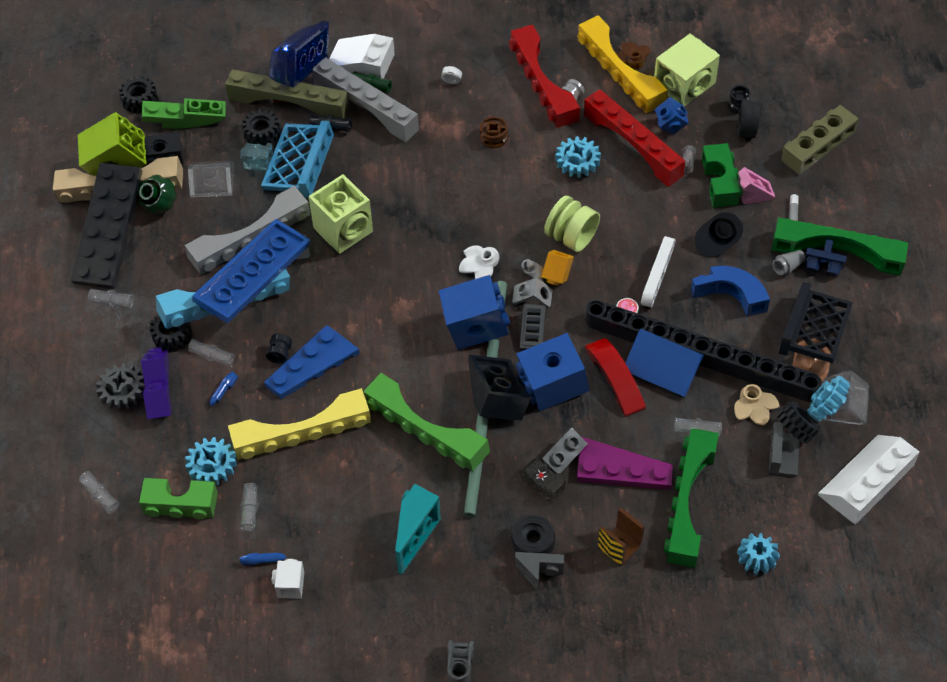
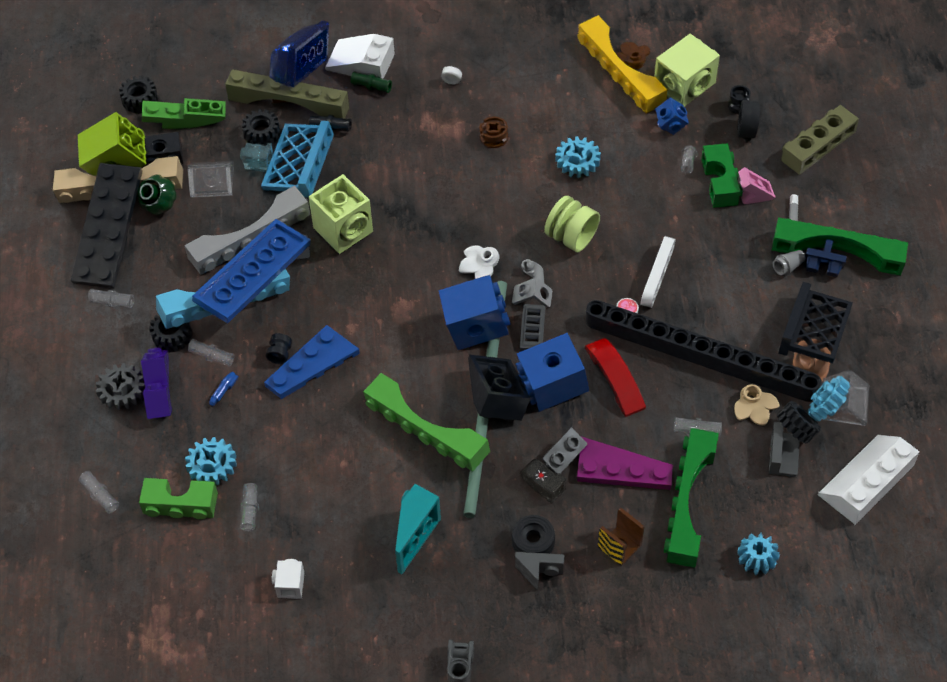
light yellow arch [228,388,371,460] -> none
blue piece [240,553,286,565] -> none
light grey arch [312,57,419,142] -> none
red arch [509,24,580,128] -> none
light orange brick [541,250,574,285] -> none
light grey wheel [561,79,584,101] -> none
red arch [584,89,686,187] -> none
blue tile [625,329,703,397] -> none
blue arch [690,266,770,317] -> none
black piece [695,212,743,257] -> none

